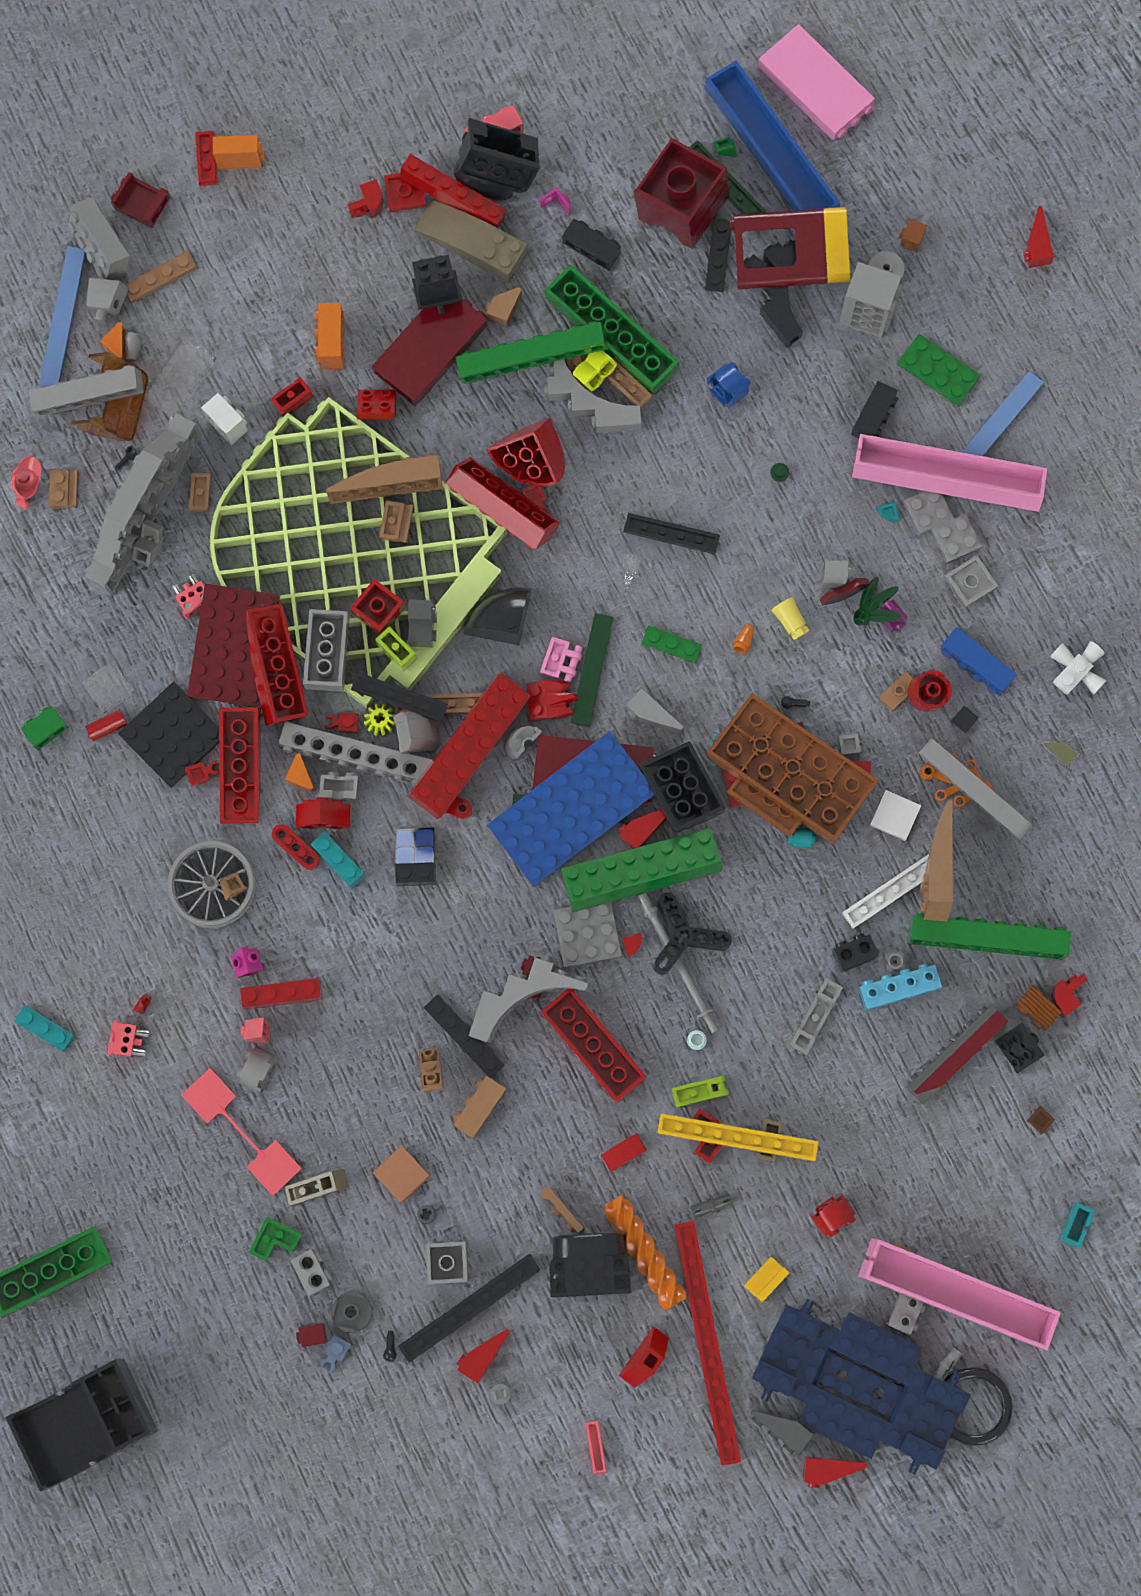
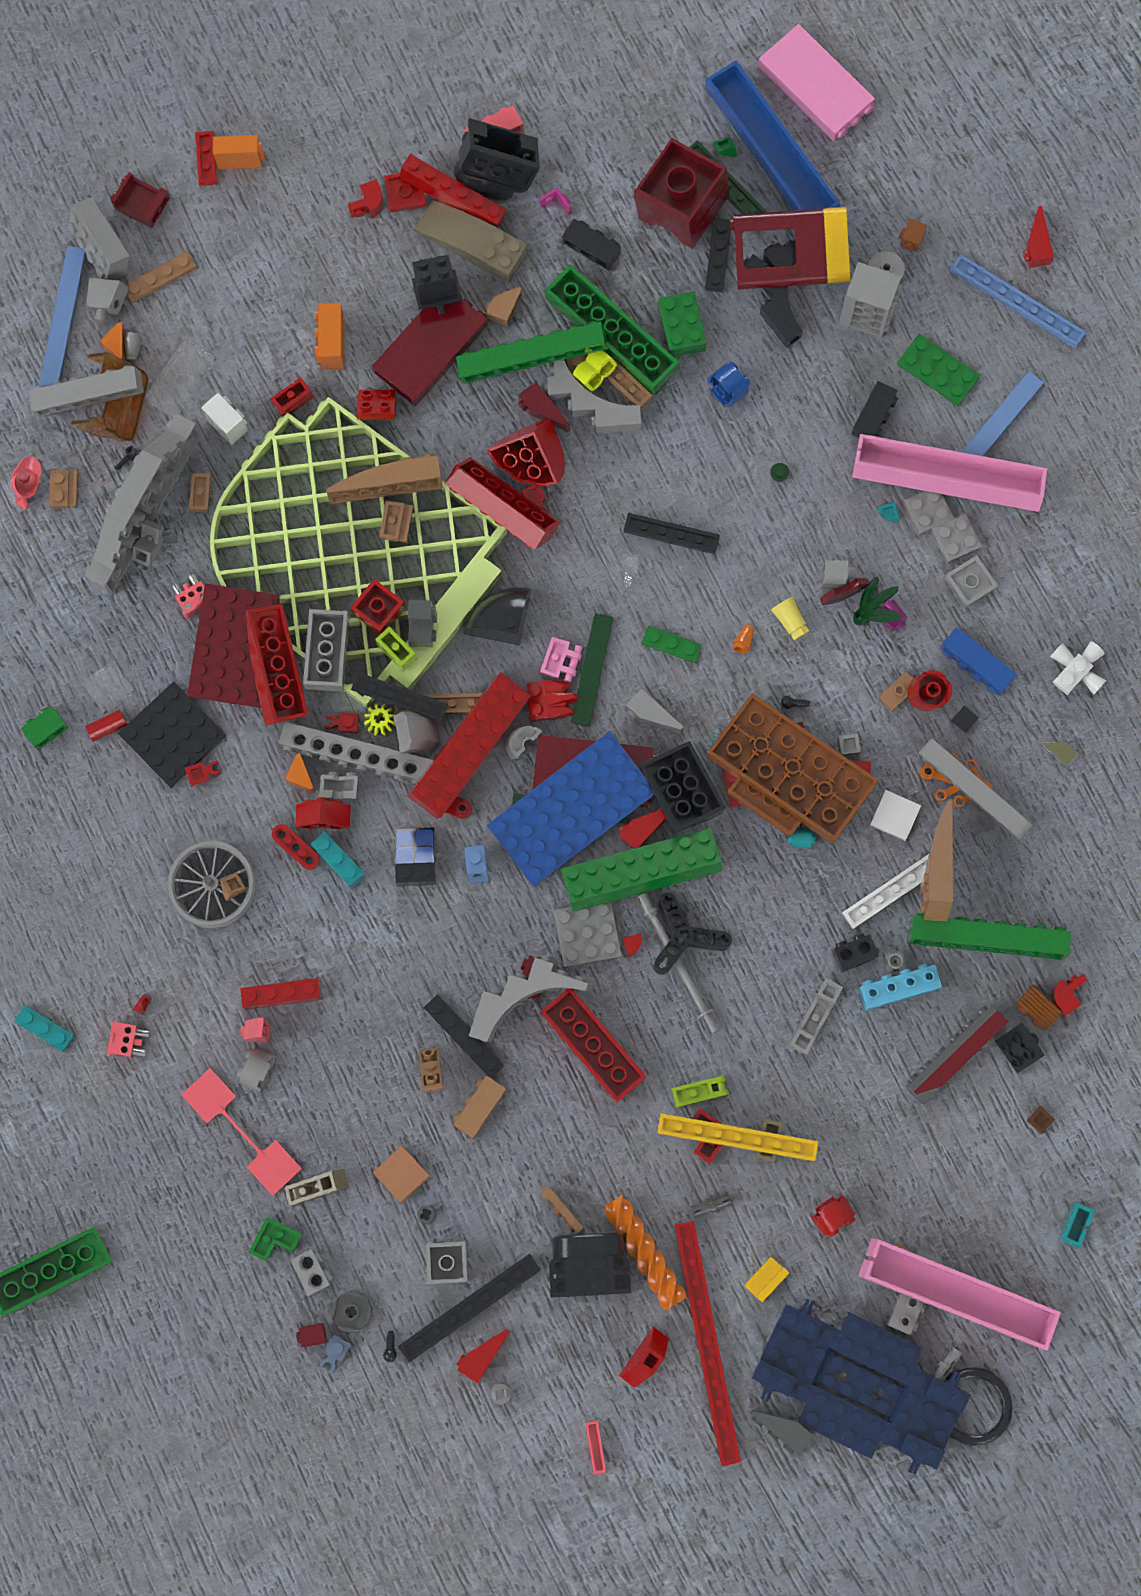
black piece [5,1358,159,1492] -> none
red slope [219,708,261,824] -> none
dark pink brick [230,946,263,978] -> none
red slope [601,1133,647,1172] -> none
light aqua plate [687,1030,707,1050] -> none
red slope [803,1457,867,1488] -> none
none -> medium blue torso [464,845,489,884]
none -> dark red slope [518,382,570,433]
none -> green brick [658,291,706,357]
none -> medium blue tile [950,254,1087,349]

